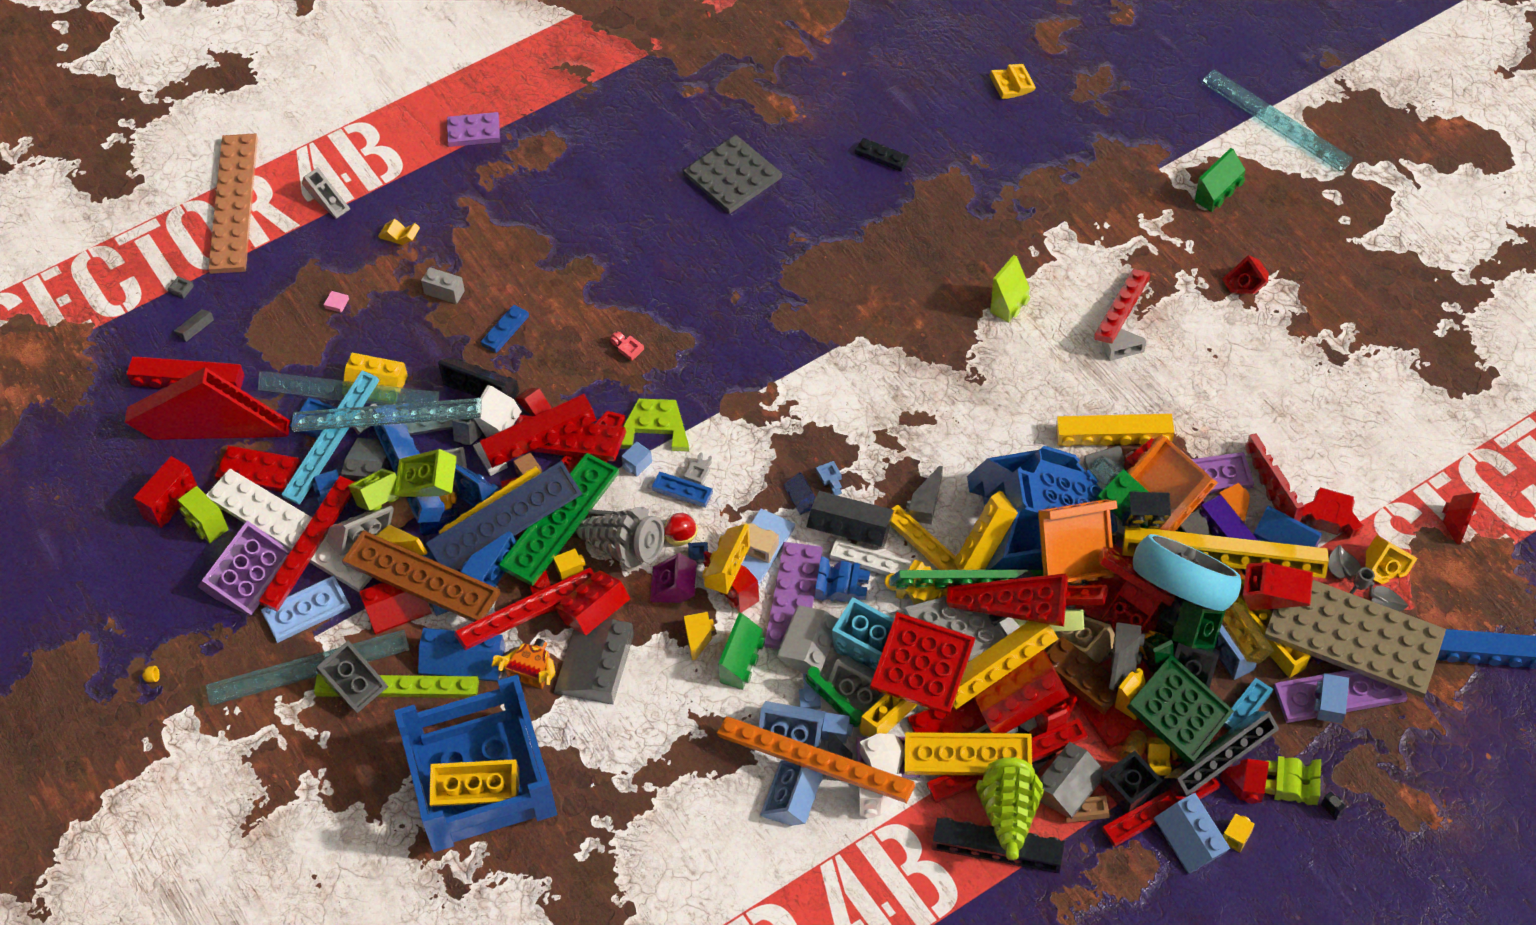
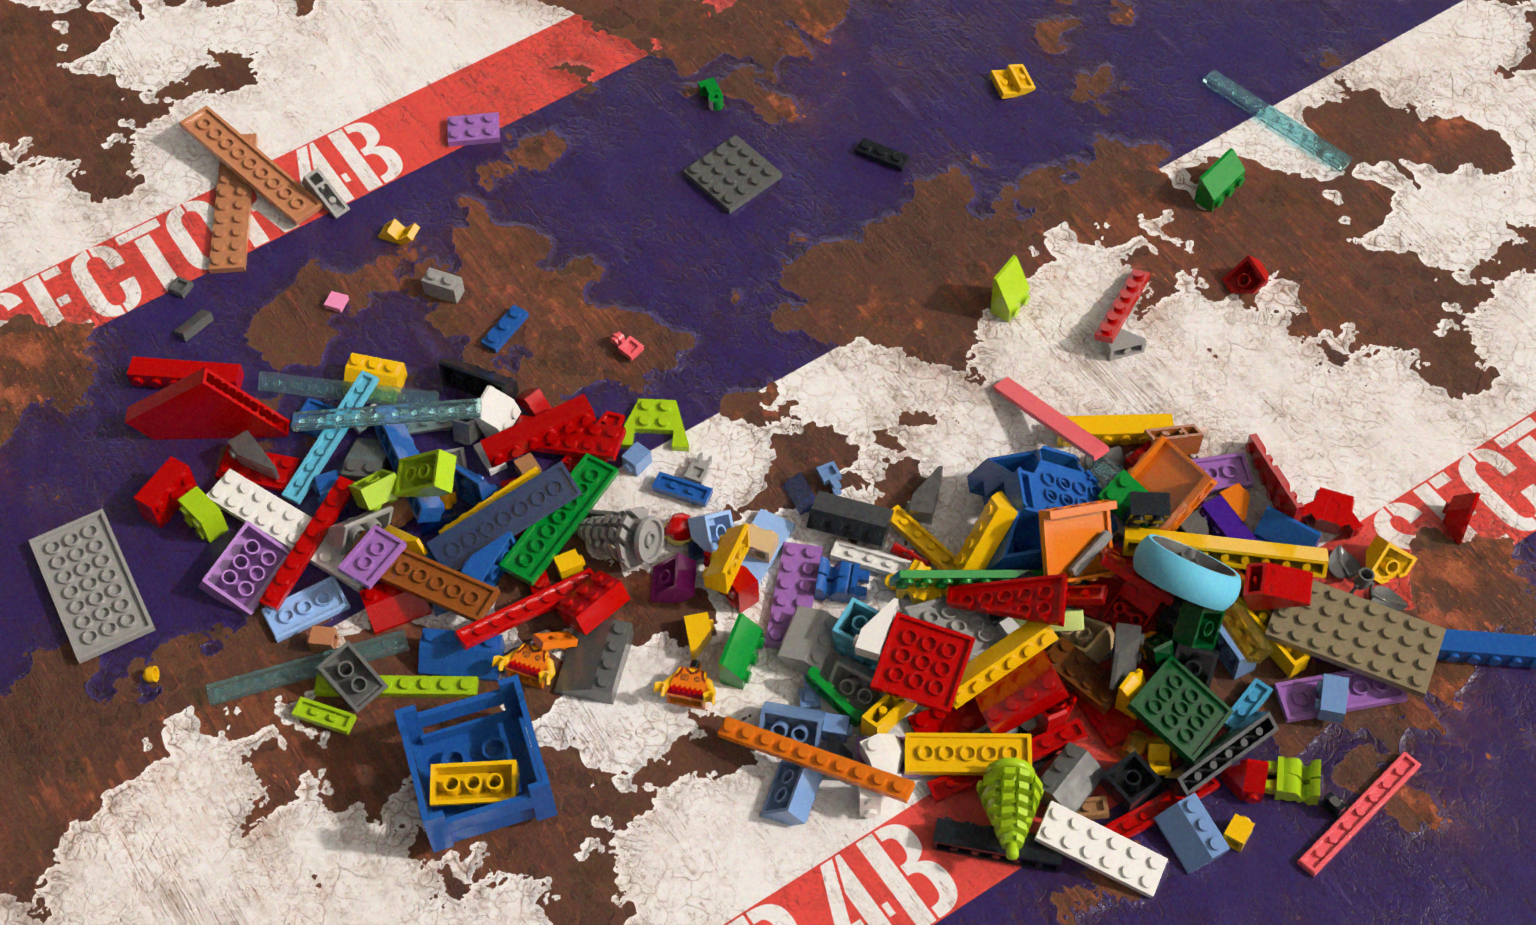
none -> light grey plate [28,509,156,664]
none -> nougat plate [180,105,323,226]
none -> flat silver slope [227,430,280,480]
none -> lime plate [291,696,357,735]
none -> nougat brick [306,625,340,655]
none -> medium lavender plate [337,524,407,590]
none -> orange plate [532,631,578,651]
none -> torso [653,660,716,710]
none -> light blue slope [688,510,734,553]
none -> green leg [698,77,724,111]
none -> white slope [852,598,898,662]
none -> red pin [890,542,930,567]
none -> coral tile [993,376,1109,461]
none -> white plate [1034,800,1168,899]
none -> light grey axle [1068,530,1113,577]
none -> dark orange slope [1144,424,1204,455]
none -> coral tile [1297,751,1421,877]

